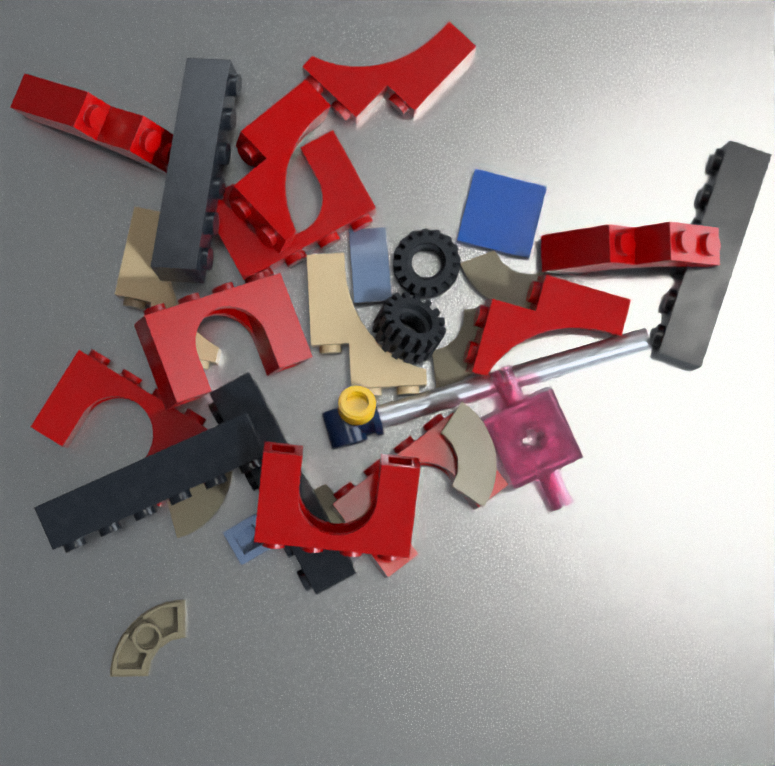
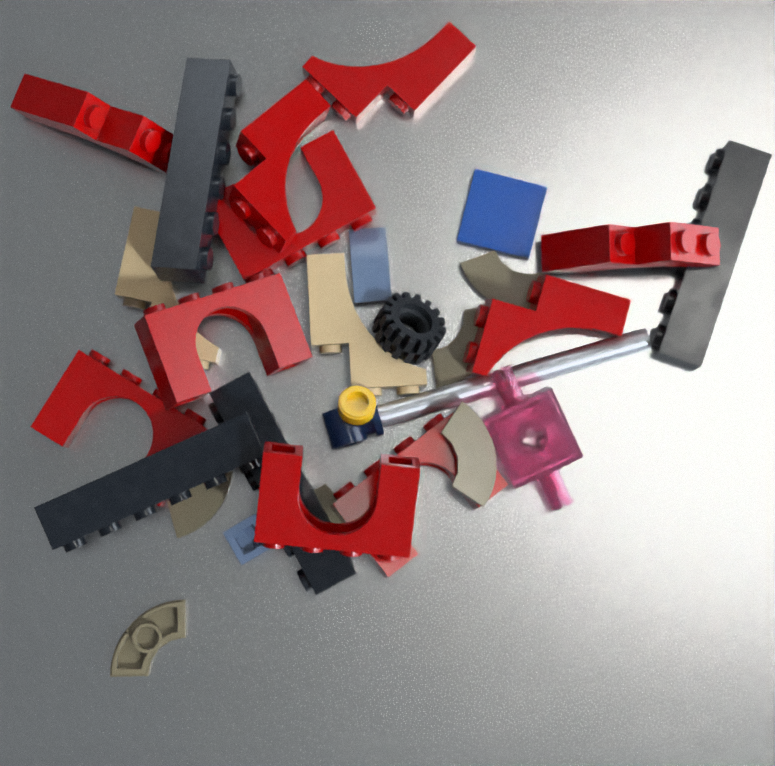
black tyre [393,228,461,298] -> none

